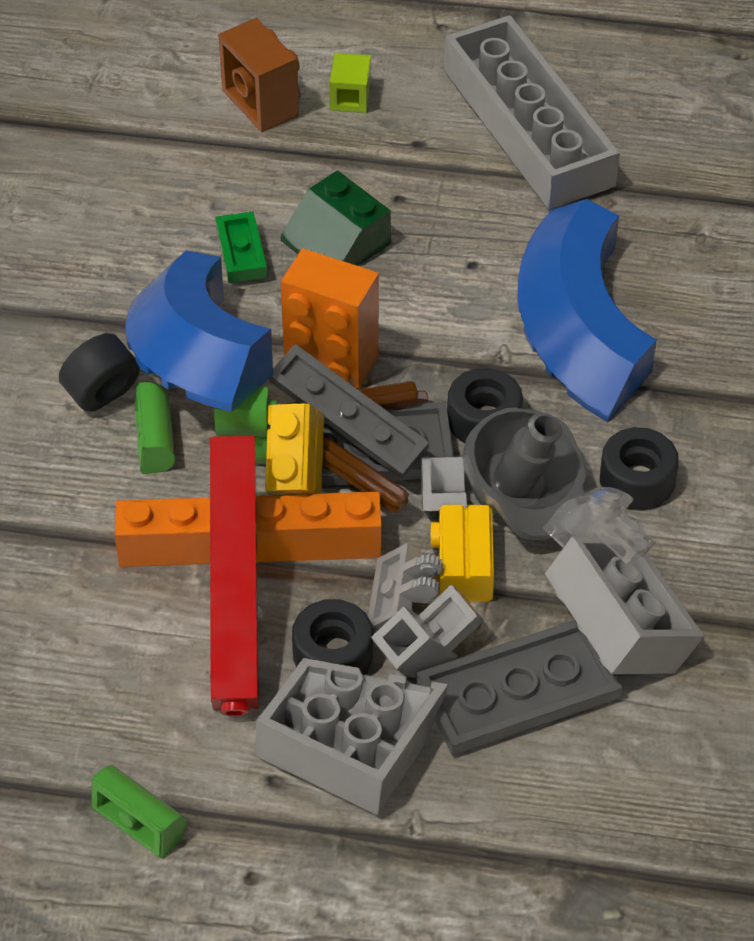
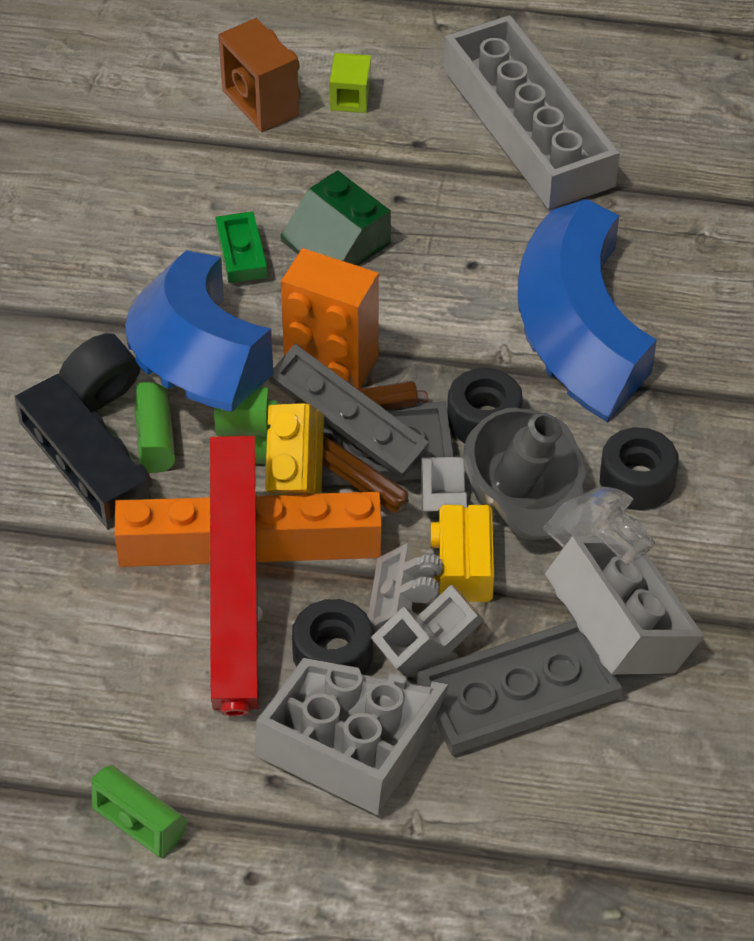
none -> black brick [14,373,153,530]

